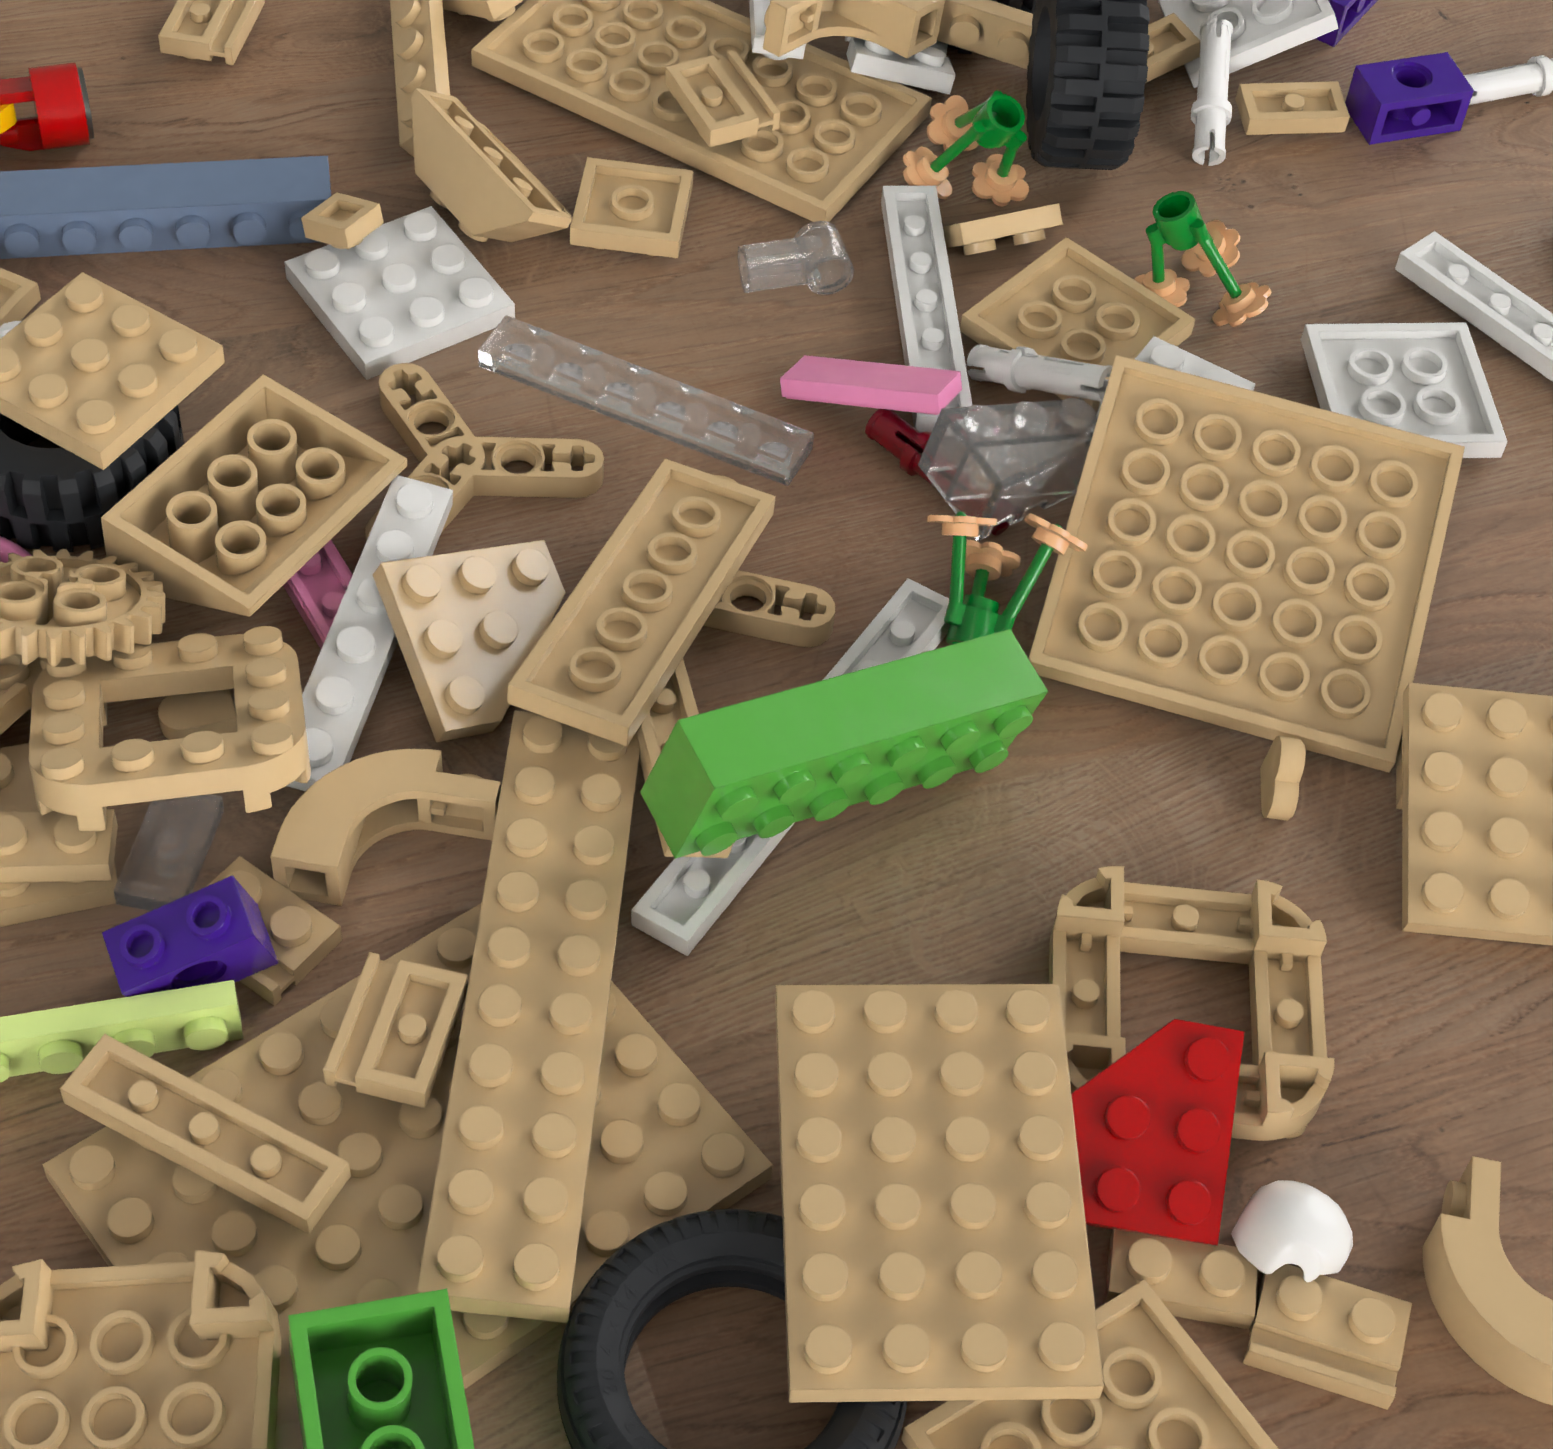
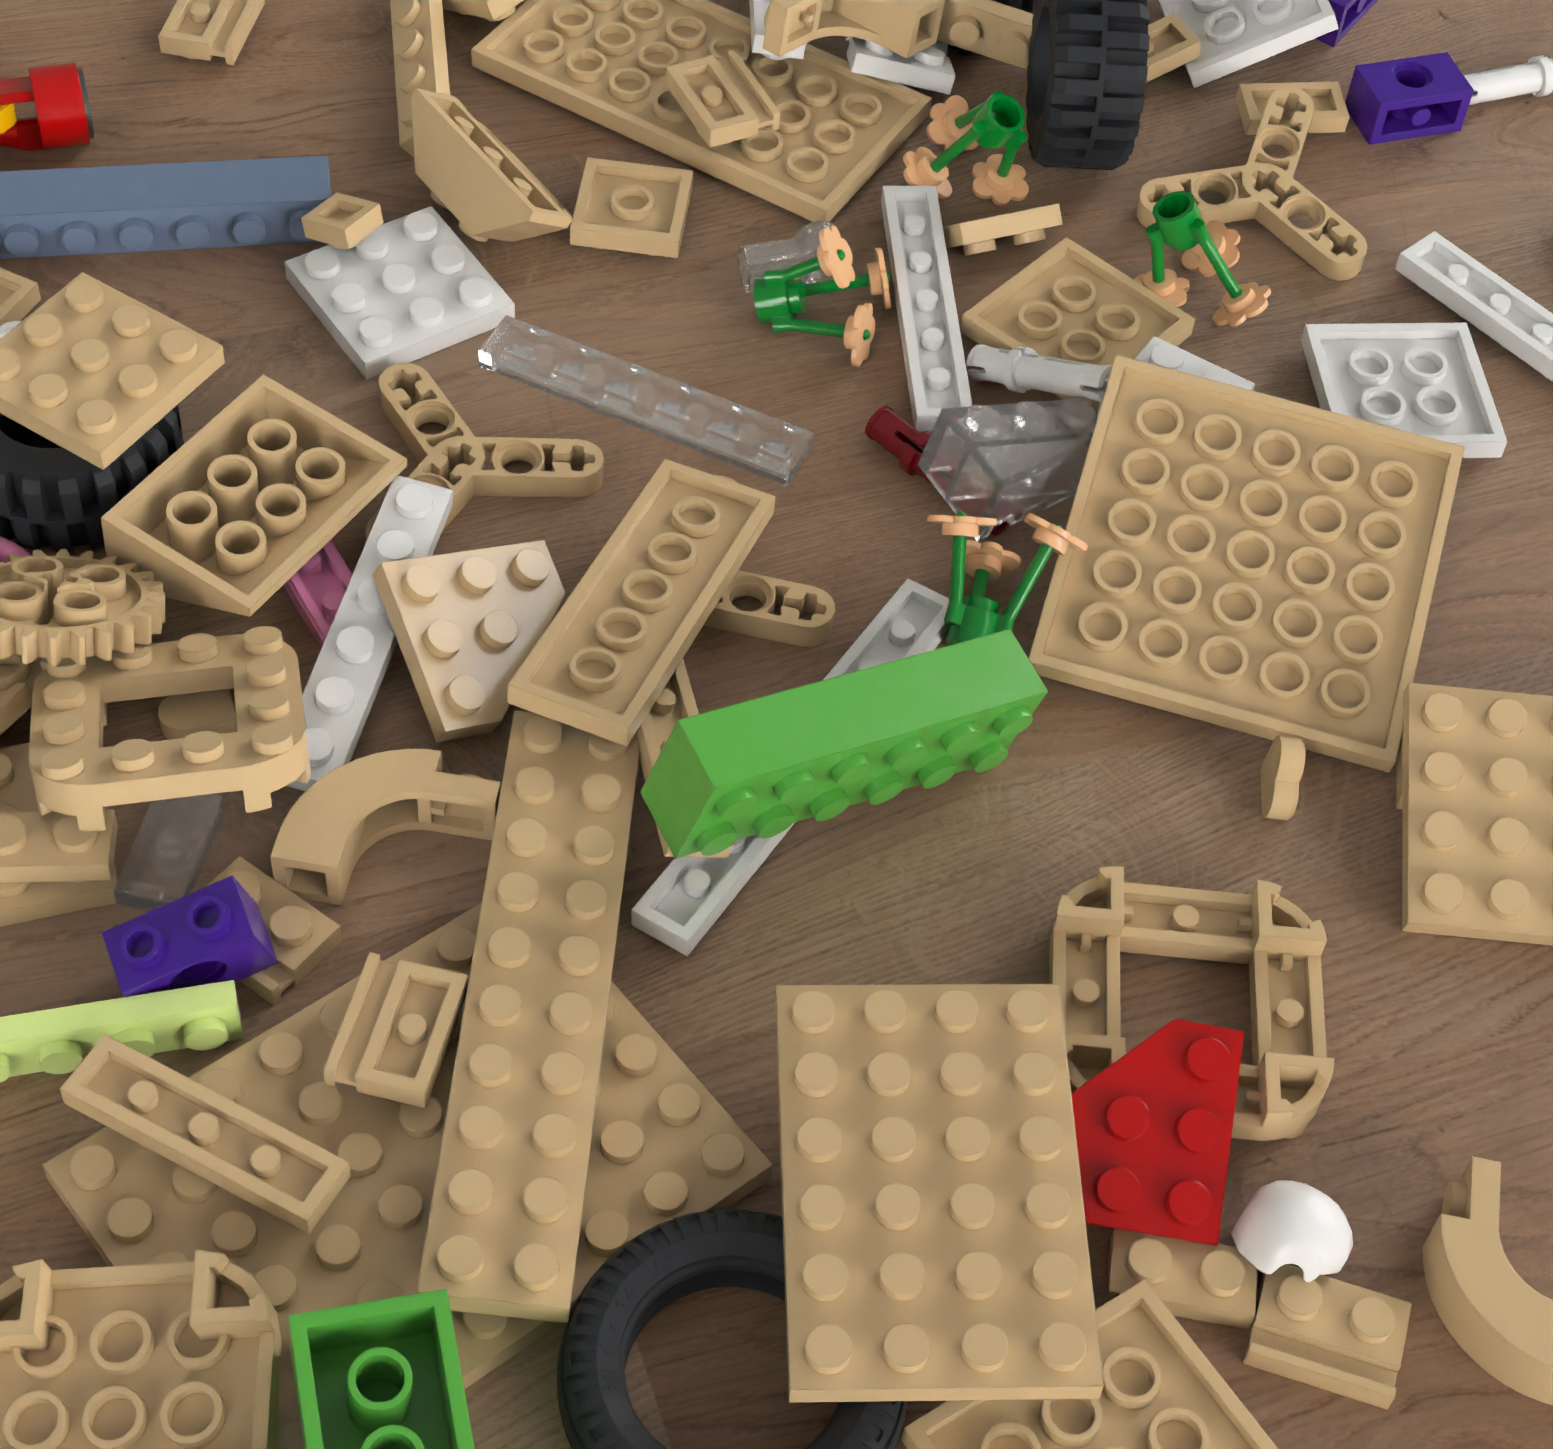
bright pink tile [780,355,962,415] -> none
white pin [1191,18,1233,166] -> none
none -> plant [753,225,891,367]
none -> tan piece [1136,87,1368,281]

